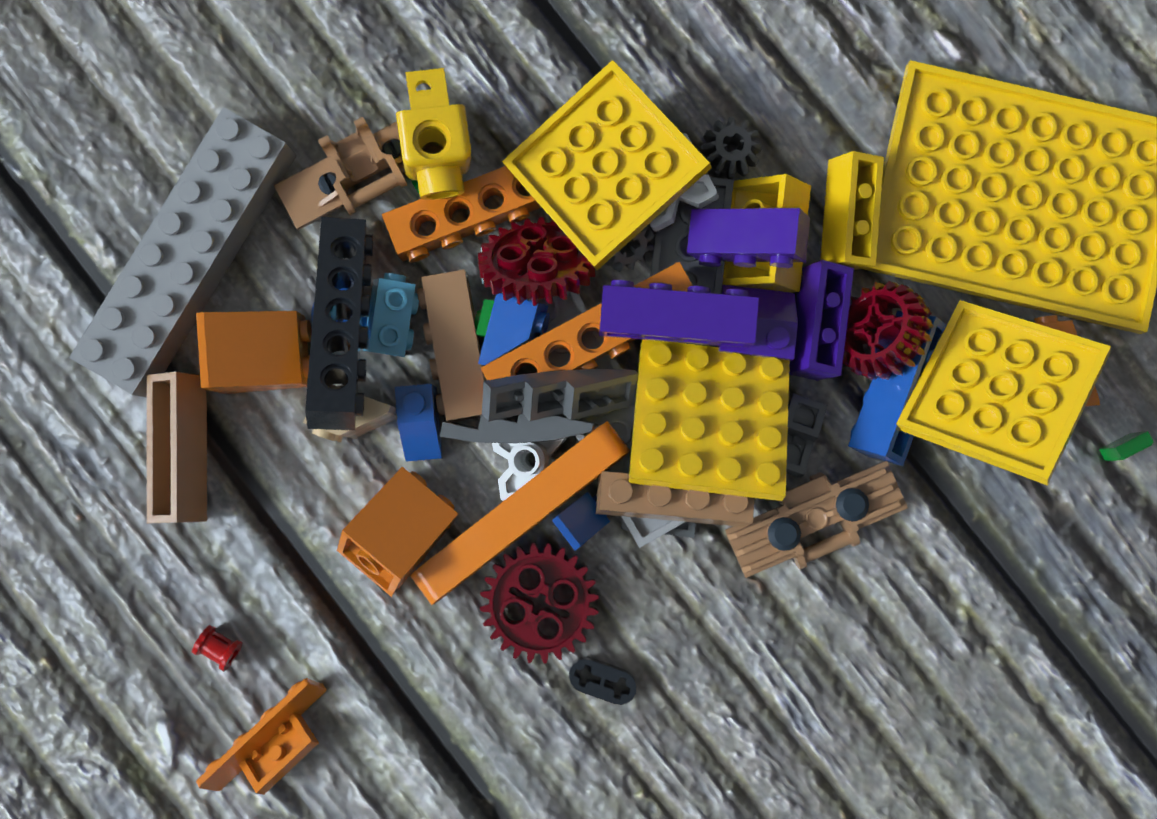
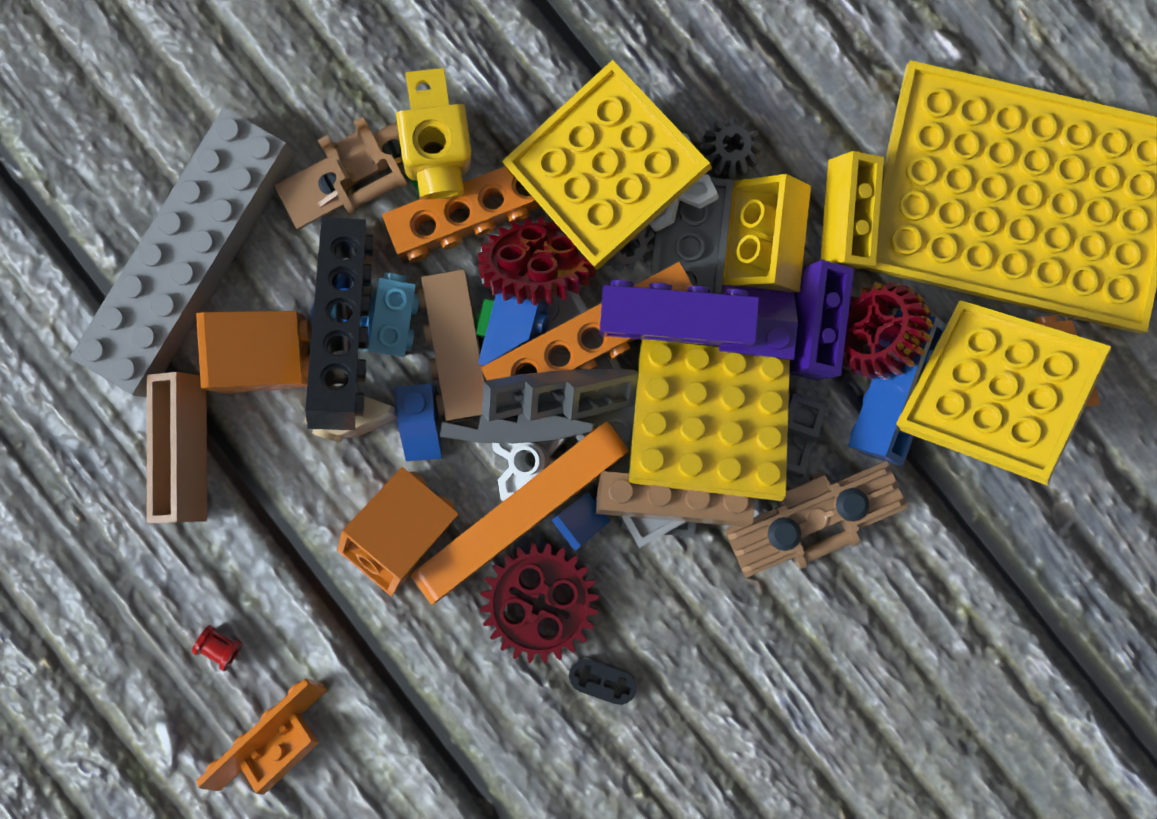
dark purple brick [687,208,810,268] -> none
green tile [1099,431,1154,461] -> none

